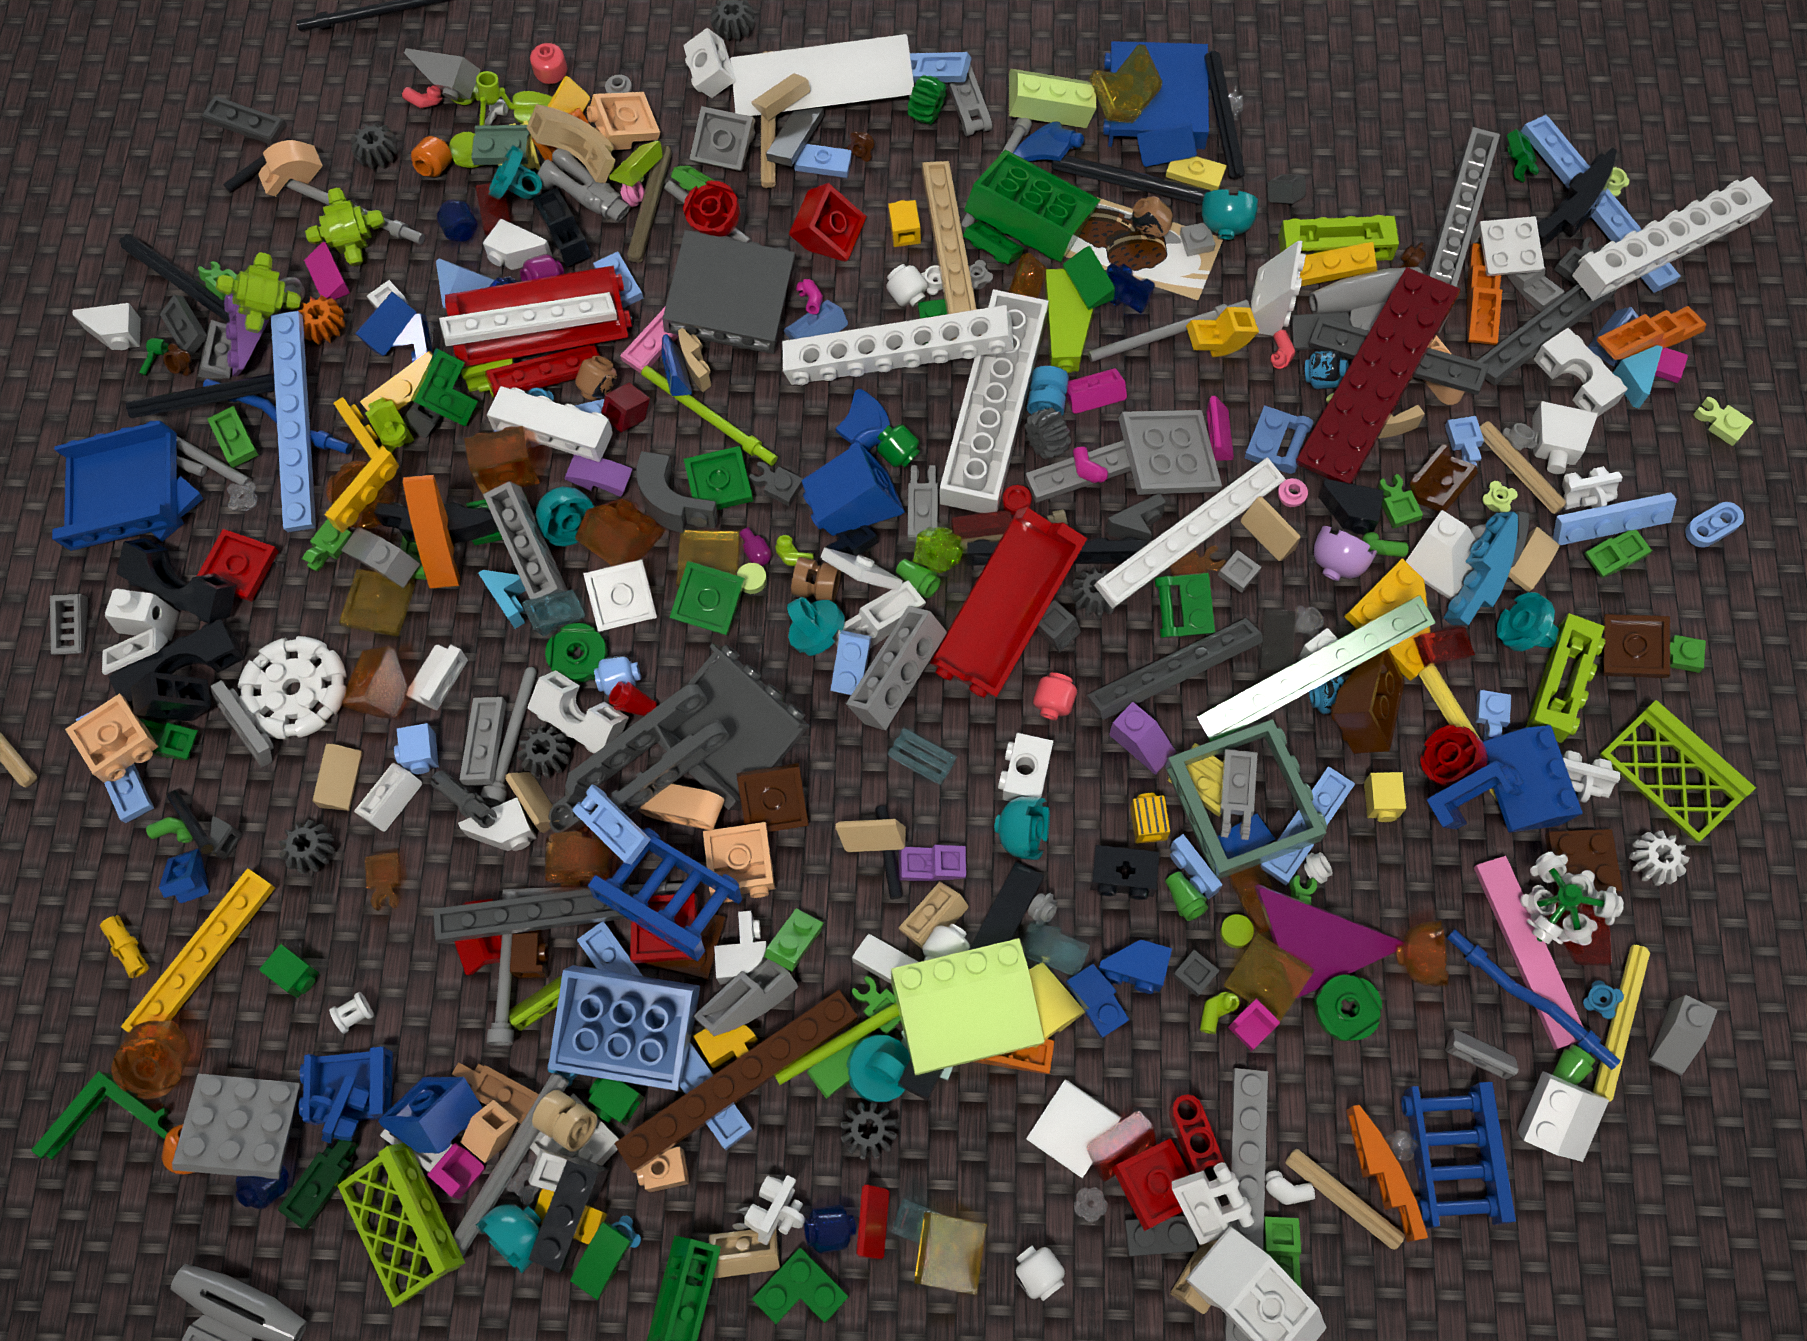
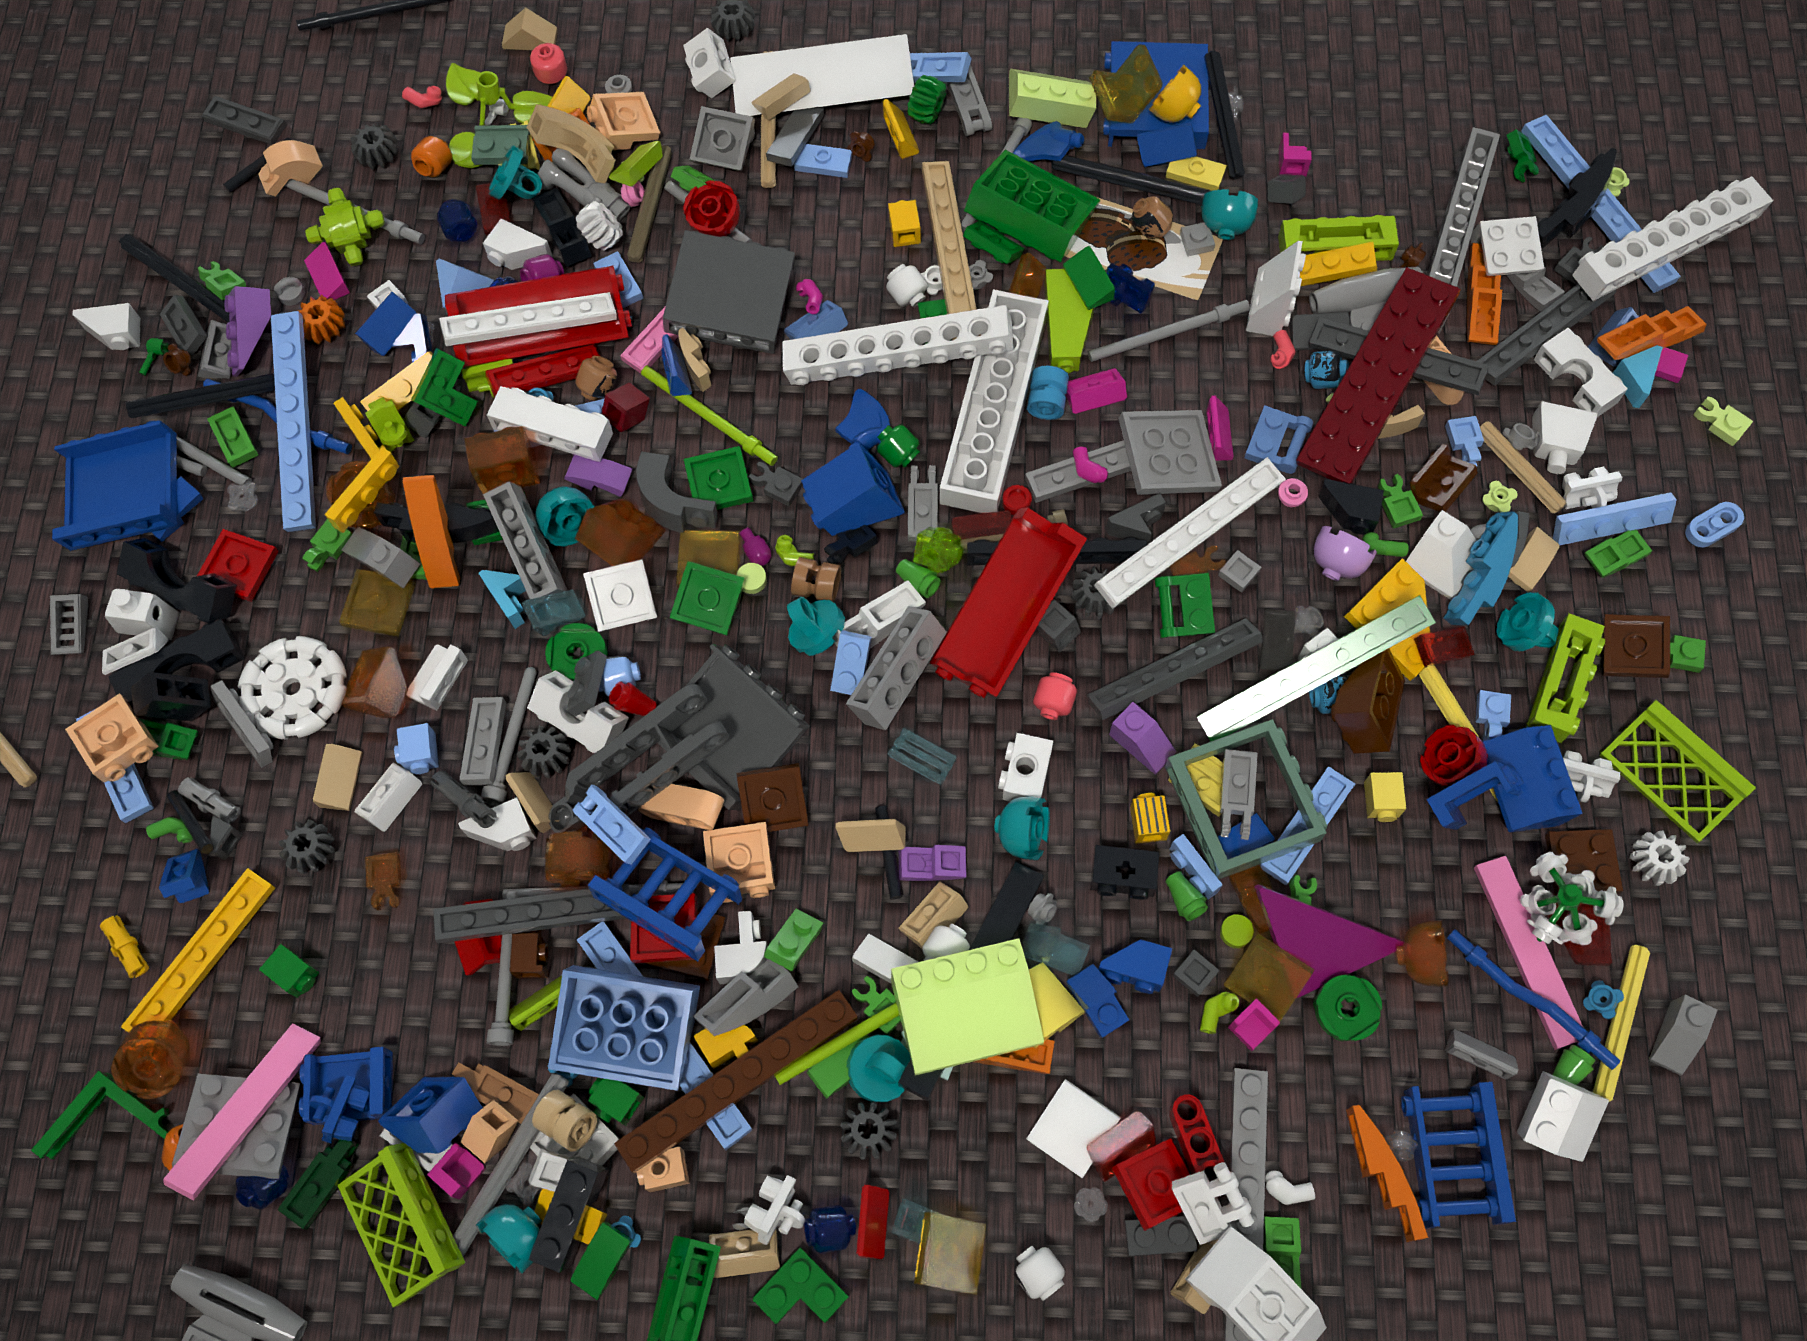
lime piece [215,252,301,333] -> none
white bush [329,992,374,1034] -> none
light grey slope [404,48,480,101] -> none
red slope [789,183,867,262] -> none
white plate [821,547,903,590] -> none
dark grey gear [1025,407,1071,459] -> none
yellow brick [1186,307,1259,357] -> none
tan slope [1241,496,1301,561] -> none
tan axle [1286,1149,1405,1250] -> none
white plate [1304,852,1333,884] -> none
none -> bright pink tile [163,1023,321,1201]
none -> light grey pin [178,777,240,824]
none -> tan slope [502,8,558,50]
none -> dark grey plate [566,650,607,716]
none -> white gear [576,201,623,251]
none -> yellow slope [883,99,919,159]
none -> yellow cylinder [1149,65,1201,123]
none -> dark pink panel [1279,133,1312,177]

